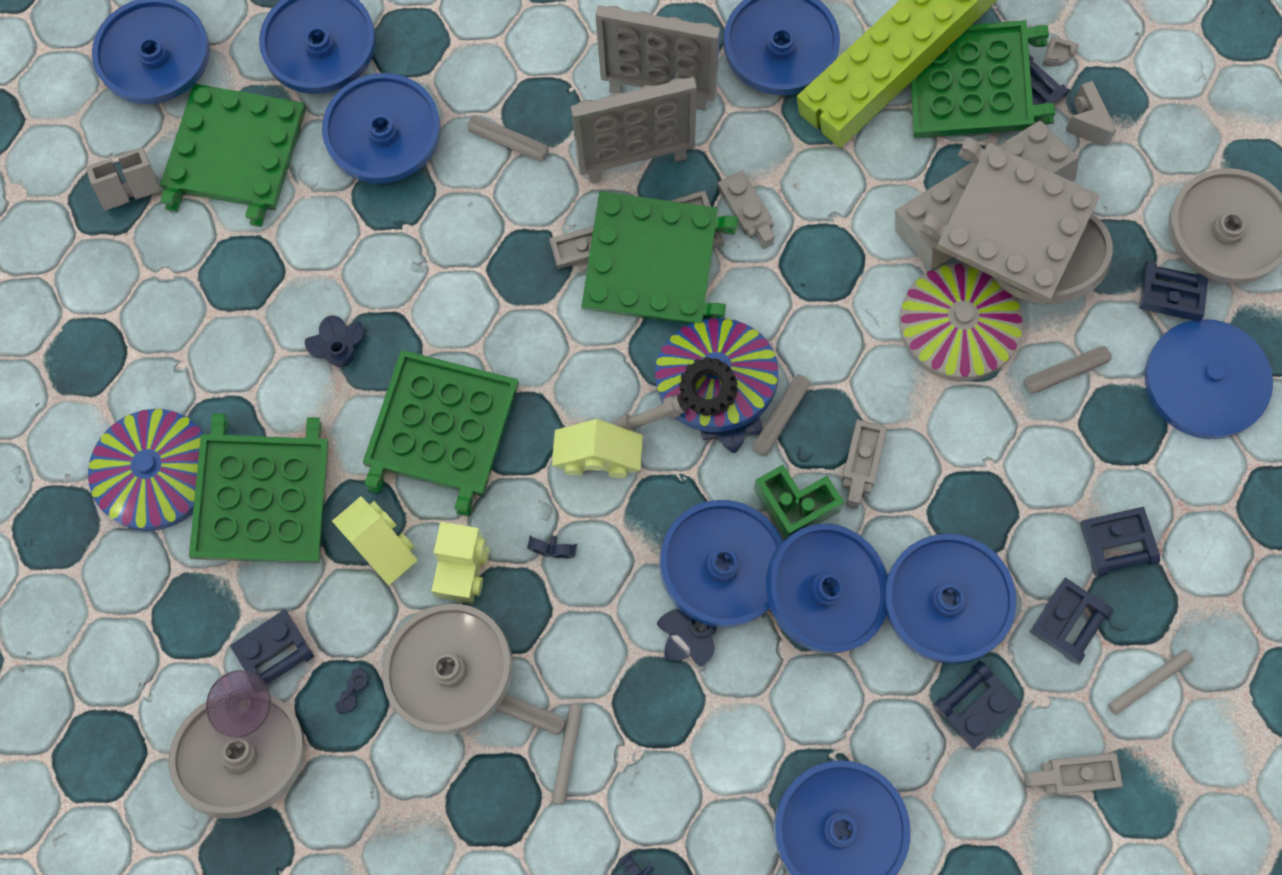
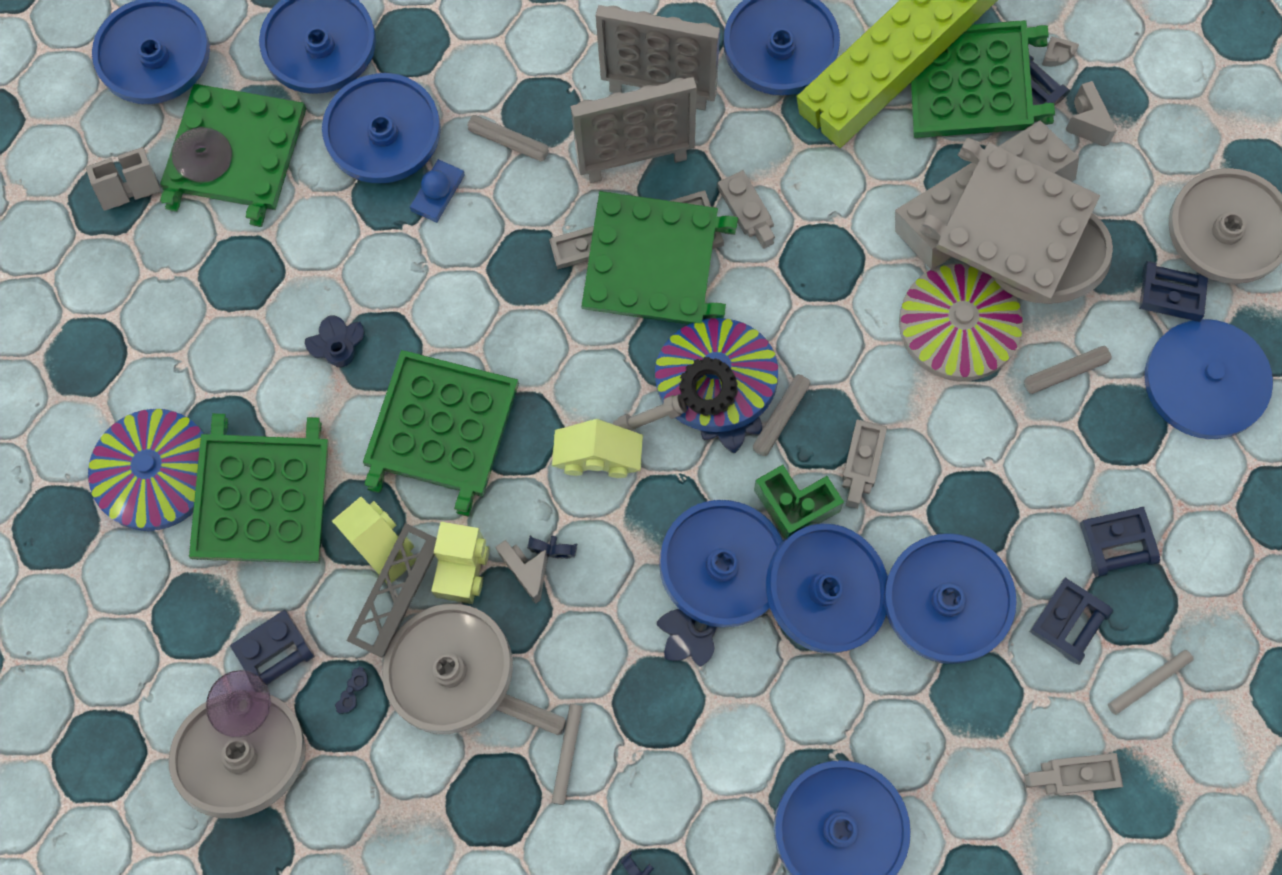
dark blue plate [932,661,1021,750] -> none
none -> dish [172,127,232,182]
none -> dark grey fence [346,523,437,658]
none -> blue tile [410,159,465,223]
none -> light grey slope [495,540,548,604]

